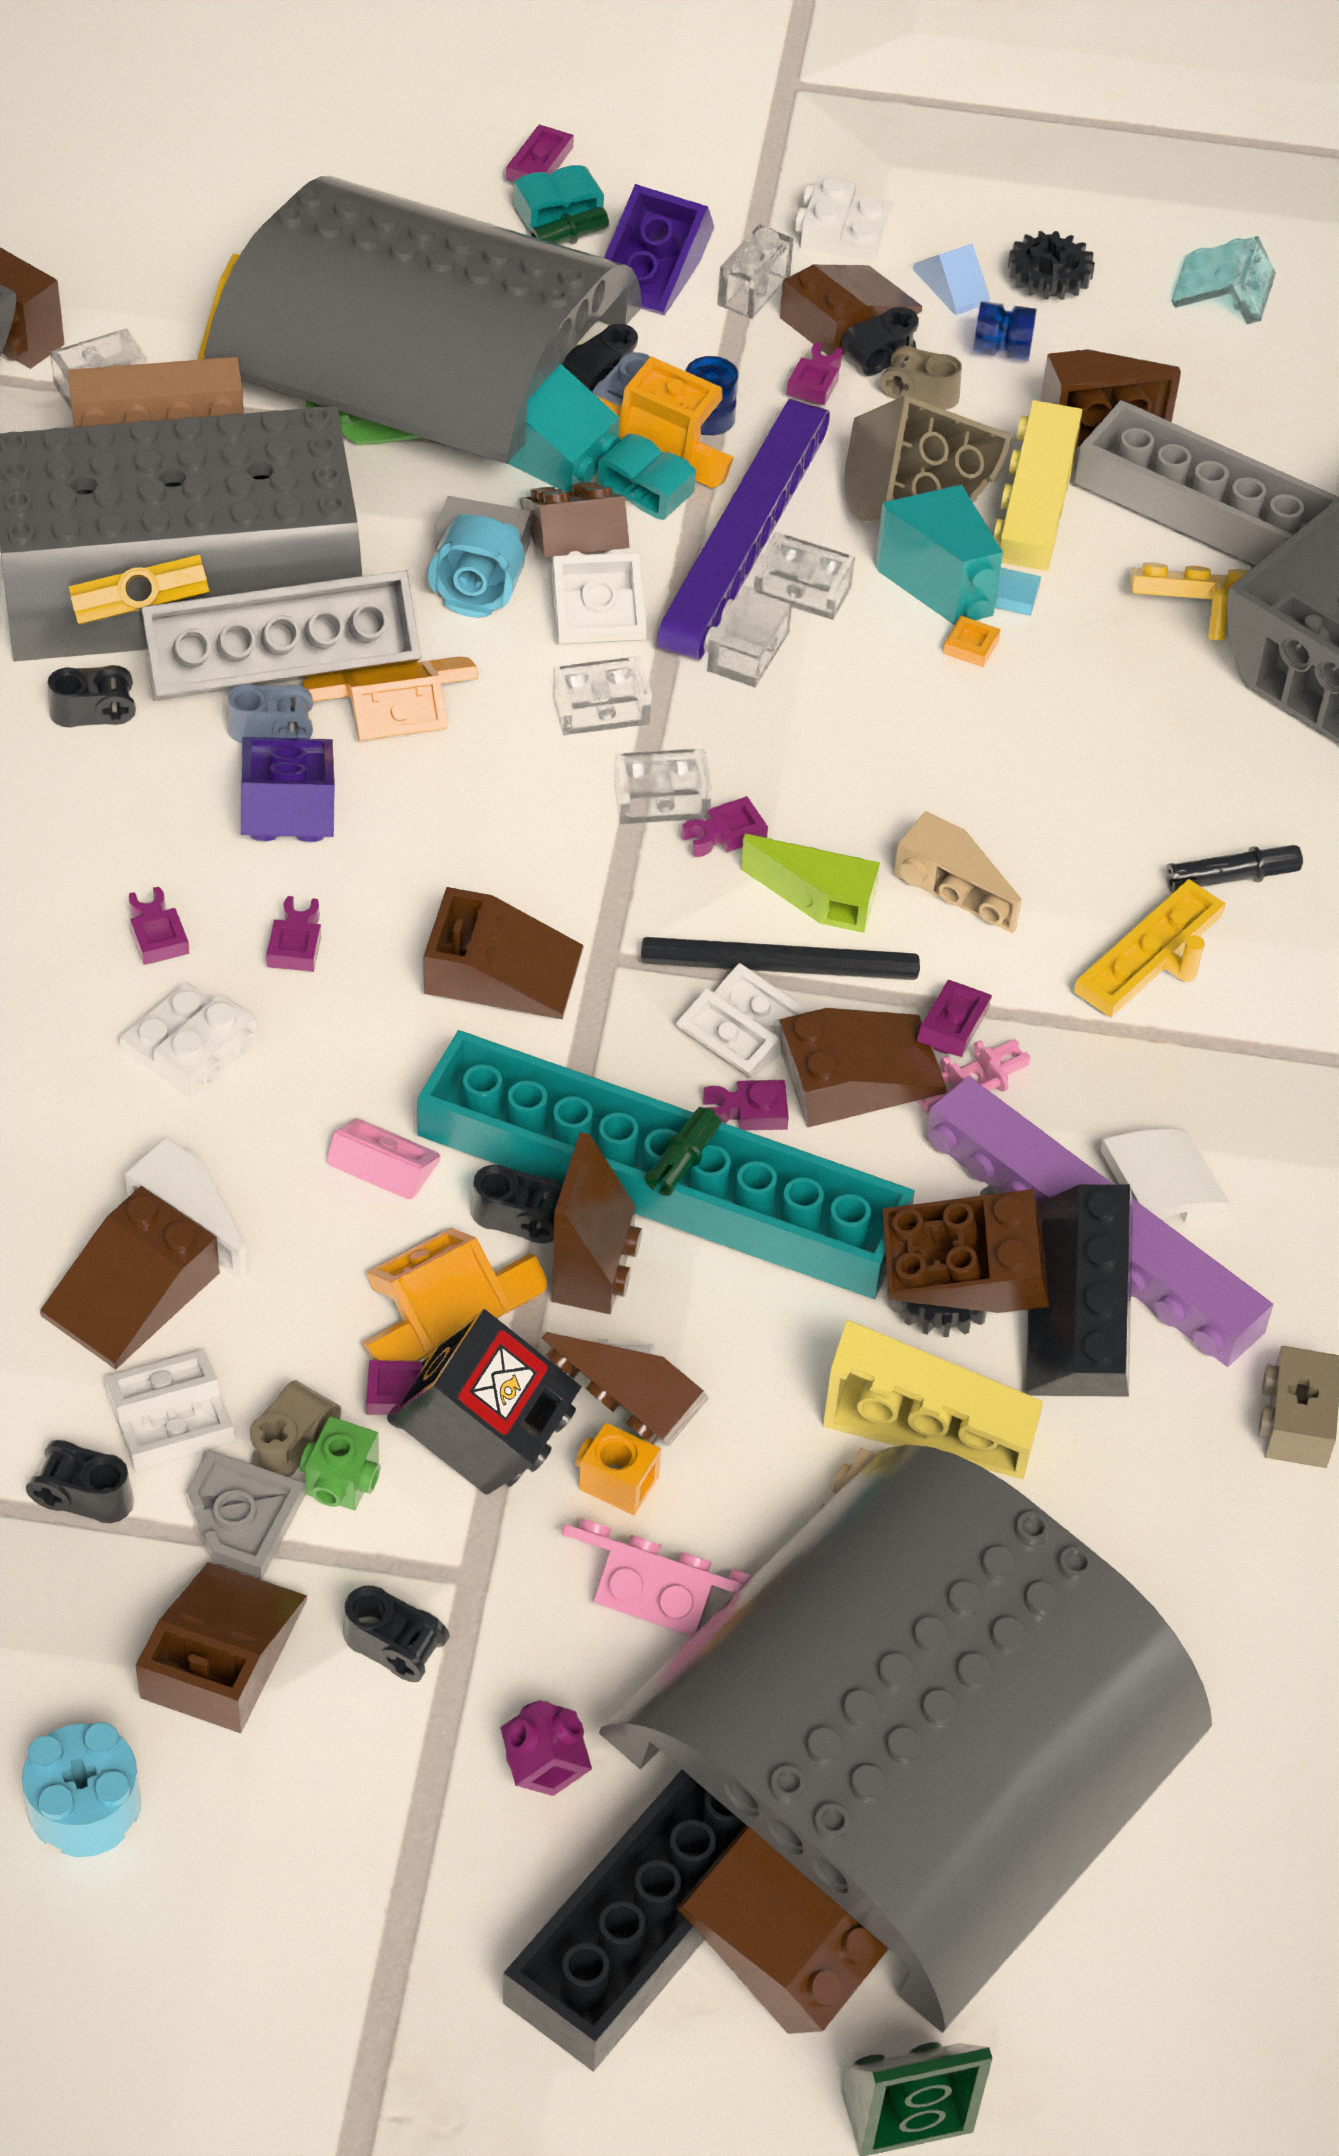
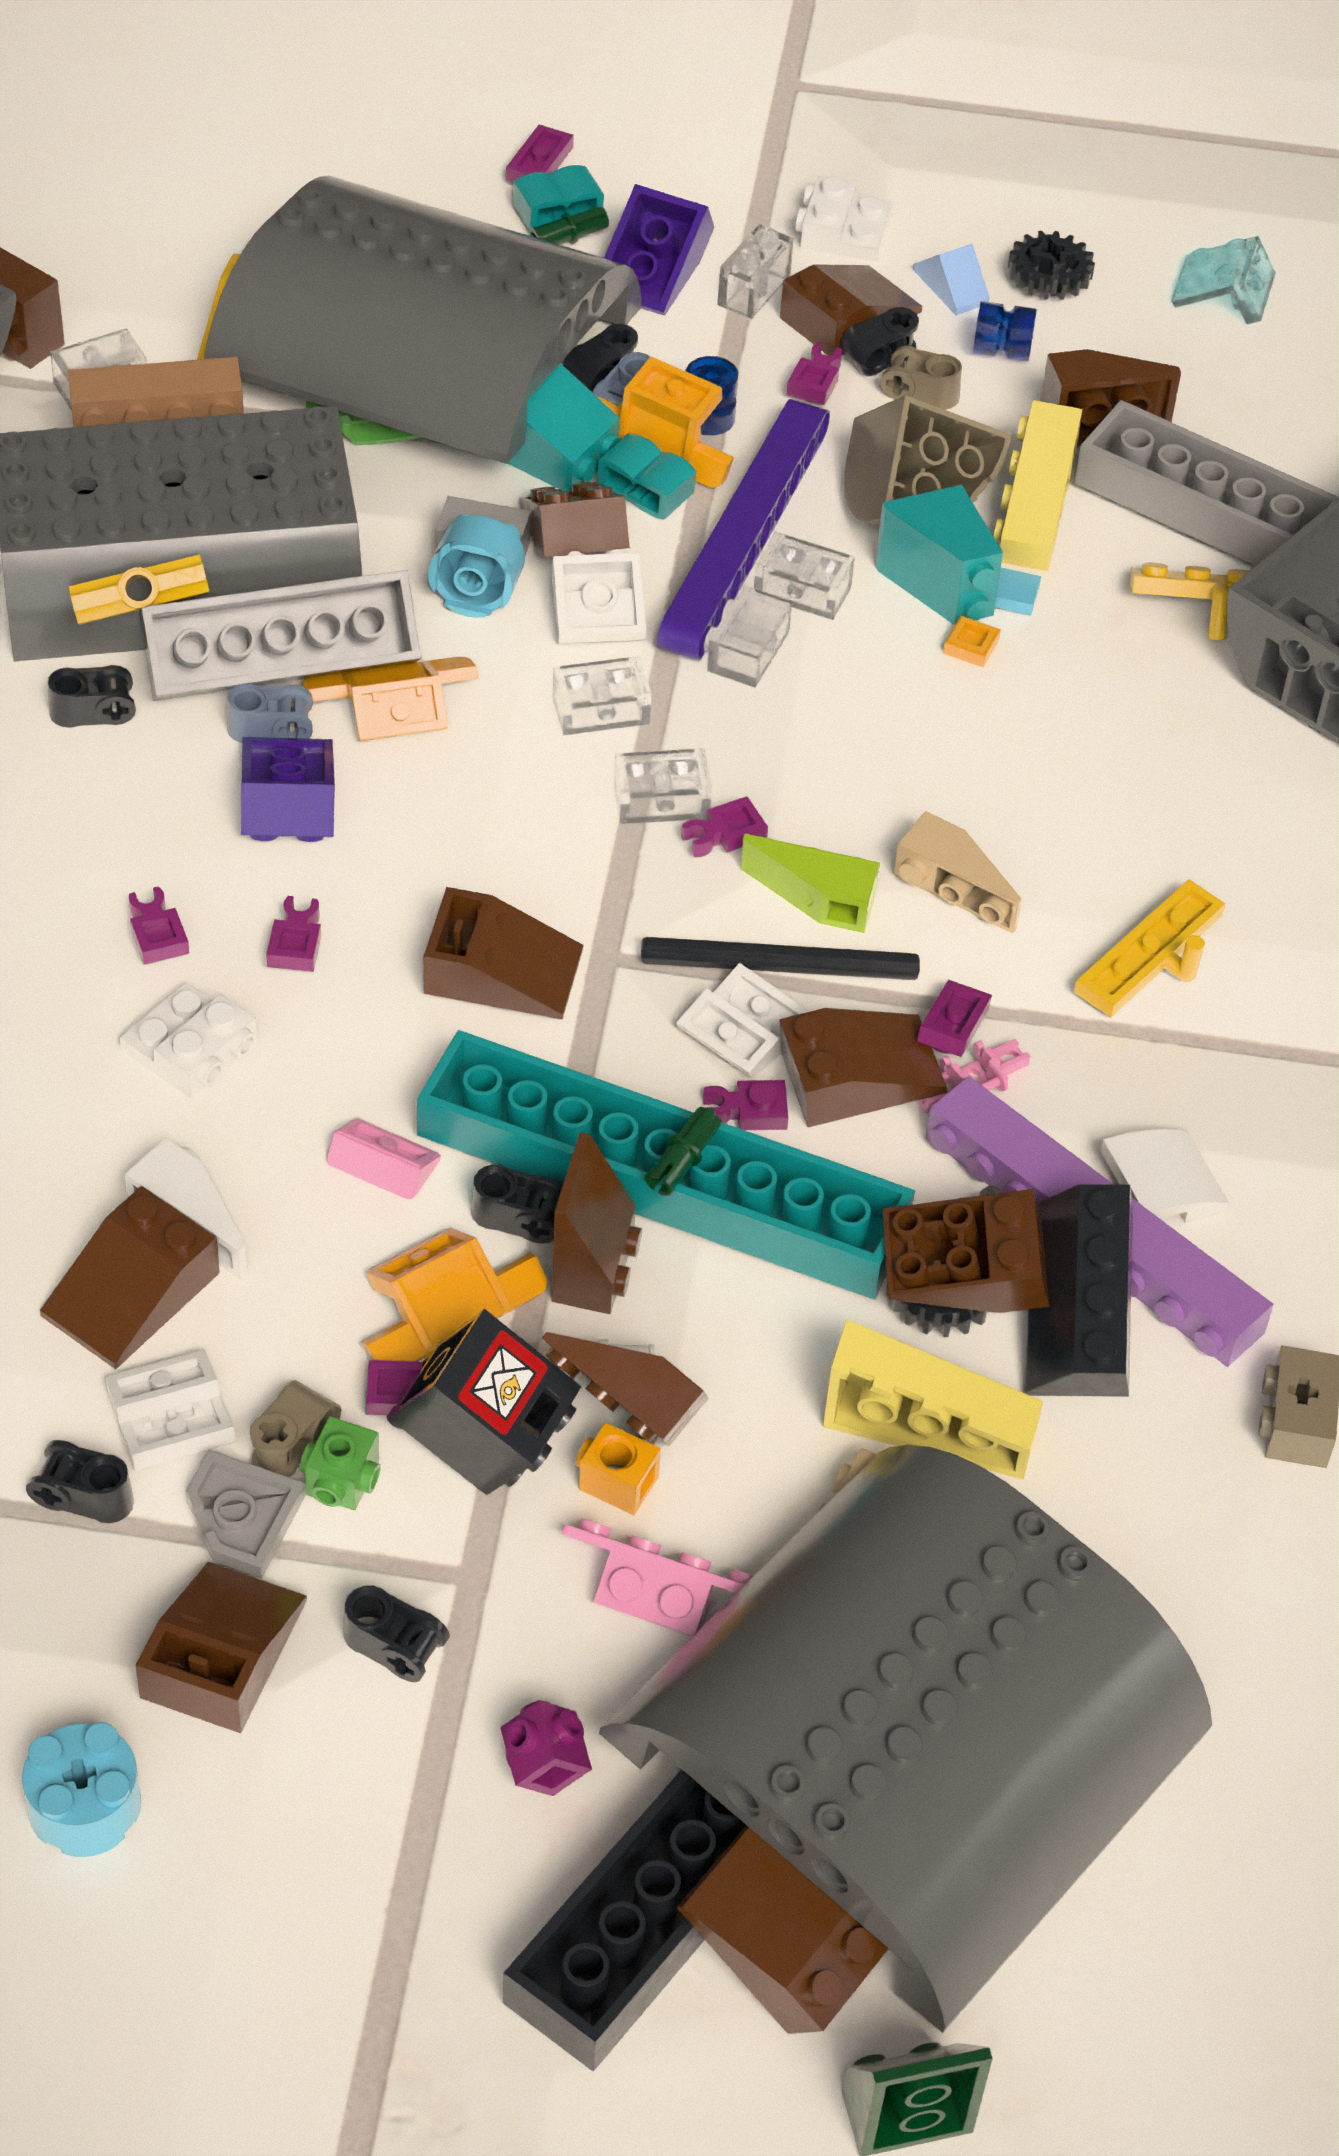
black axle [1166,844,1304,893] -> none

